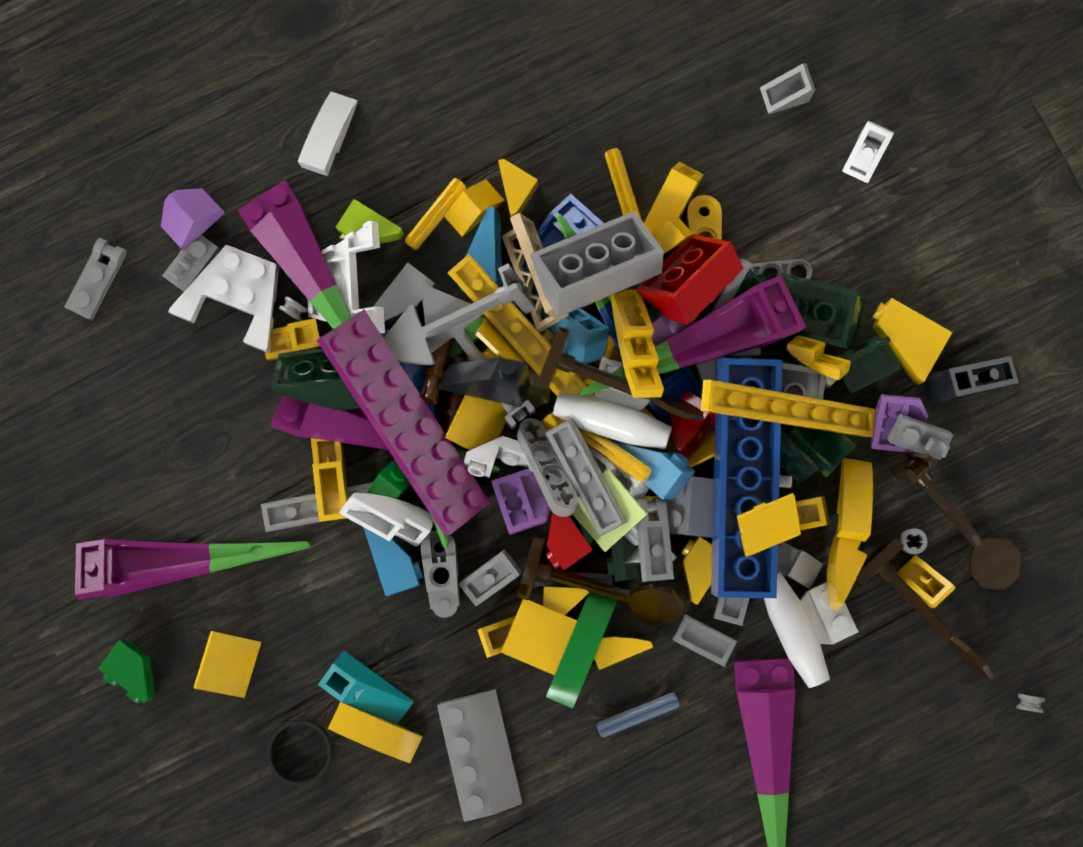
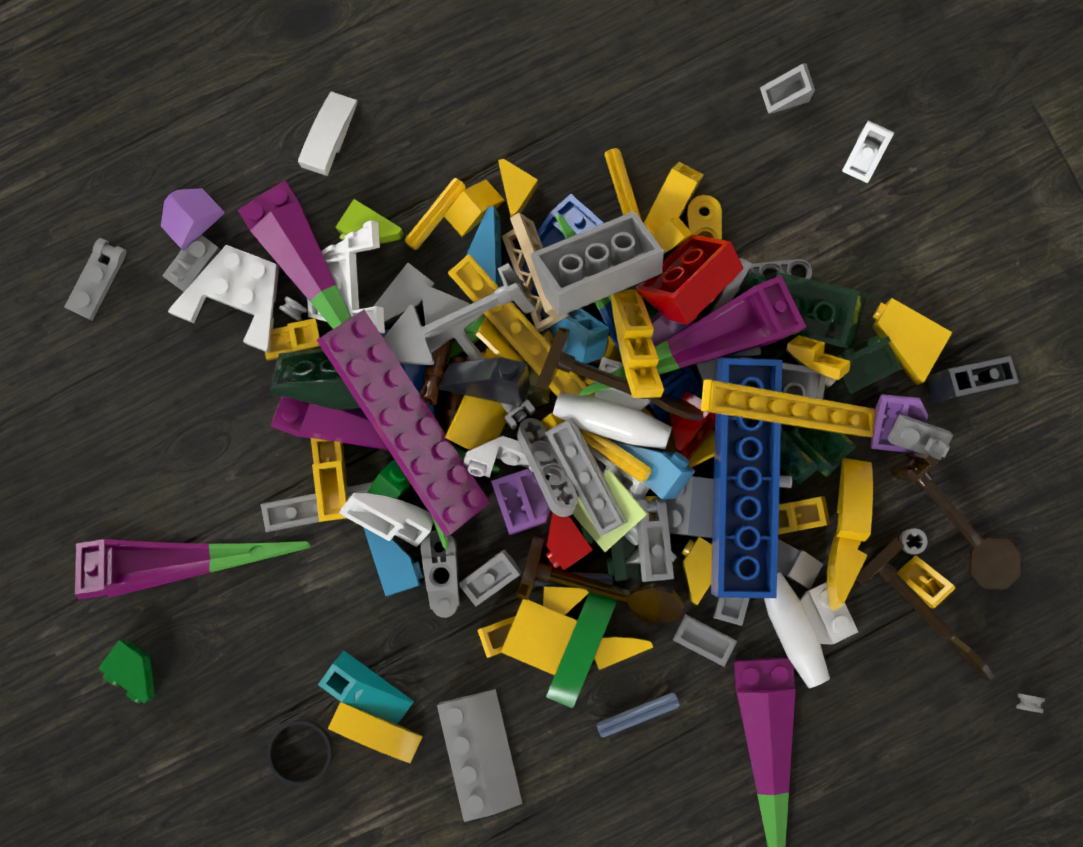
yellow piece [194,631,261,698] -> none
yellow piece [737,493,801,557] -> none

